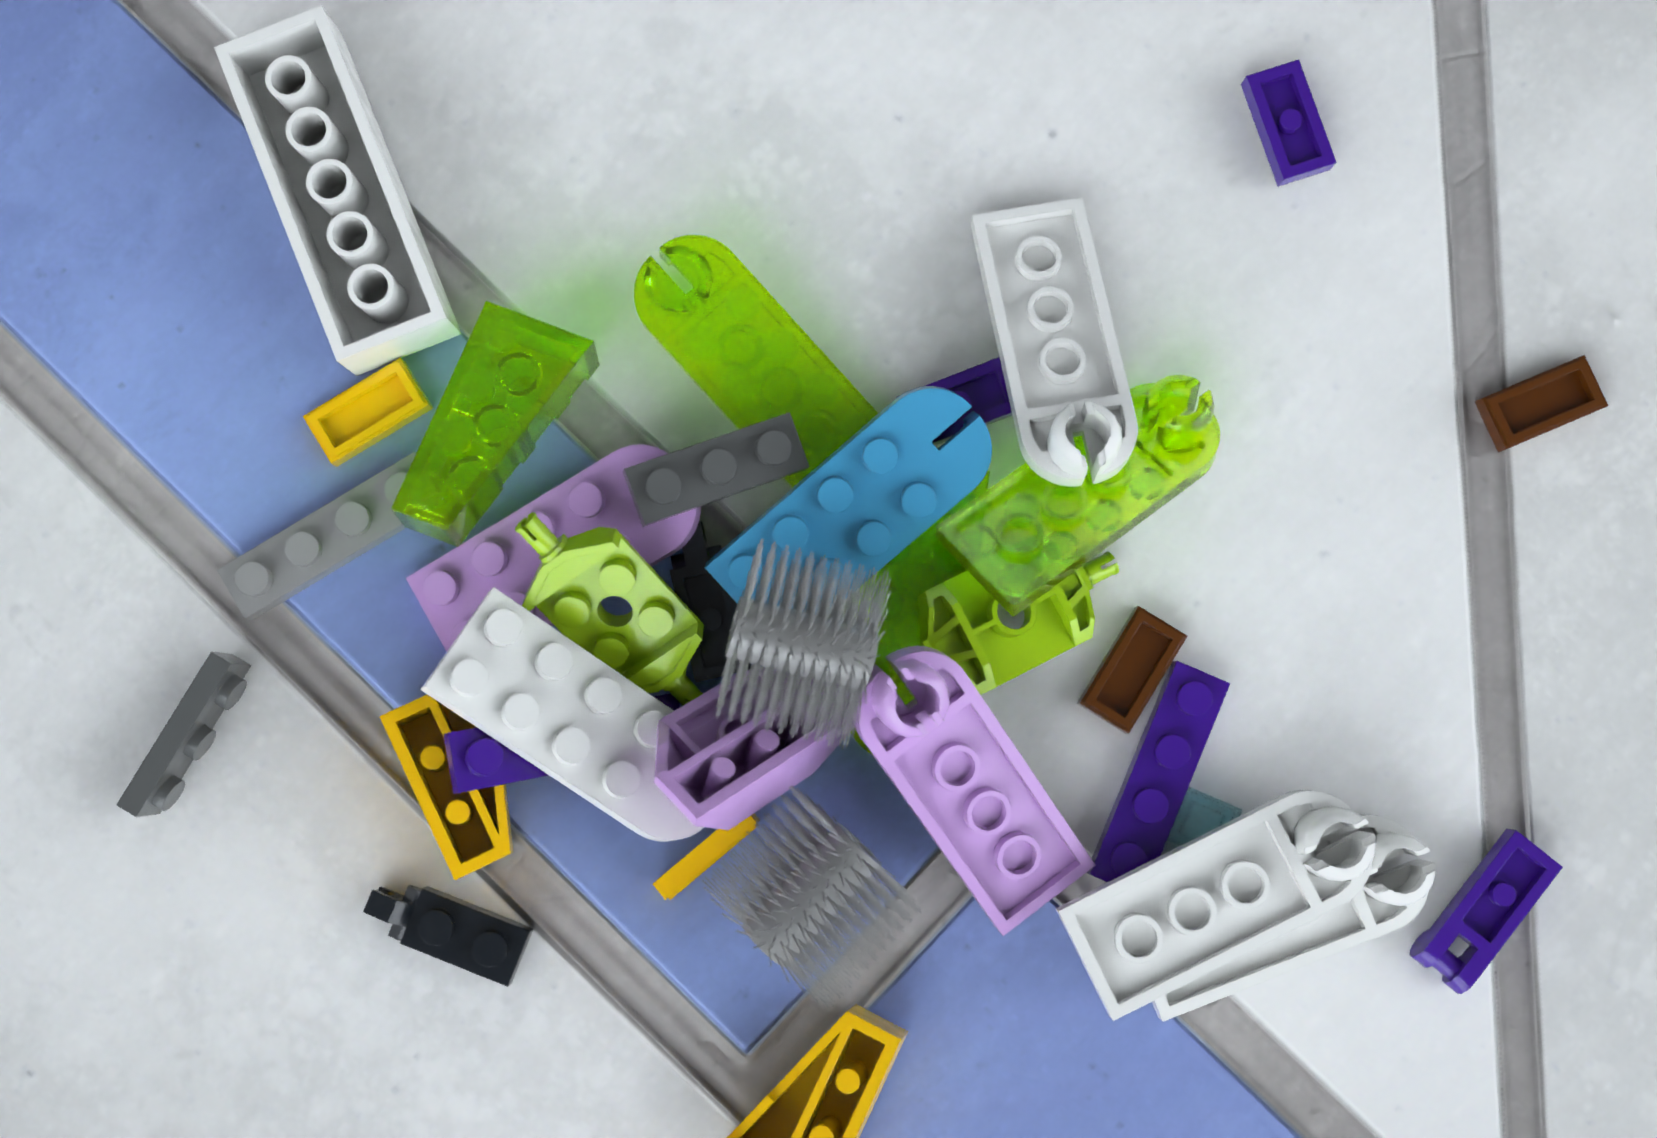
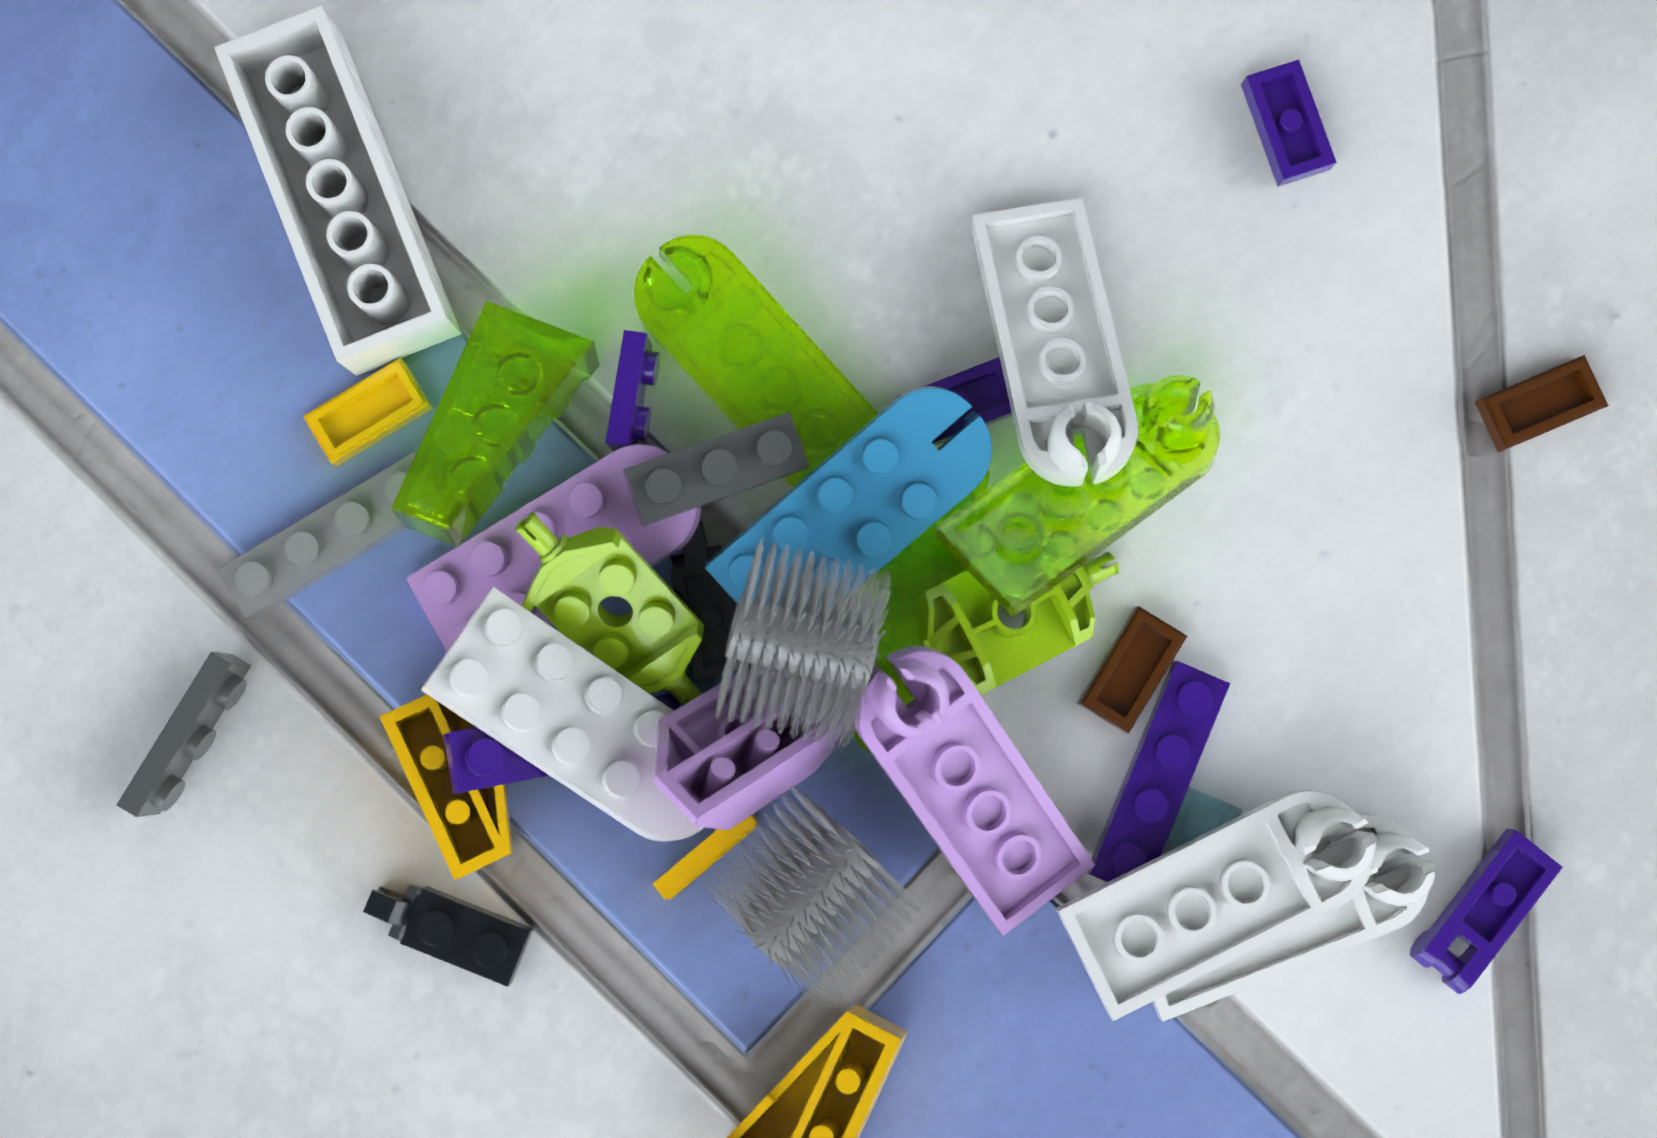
none -> dark purple plate [605,330,660,452]

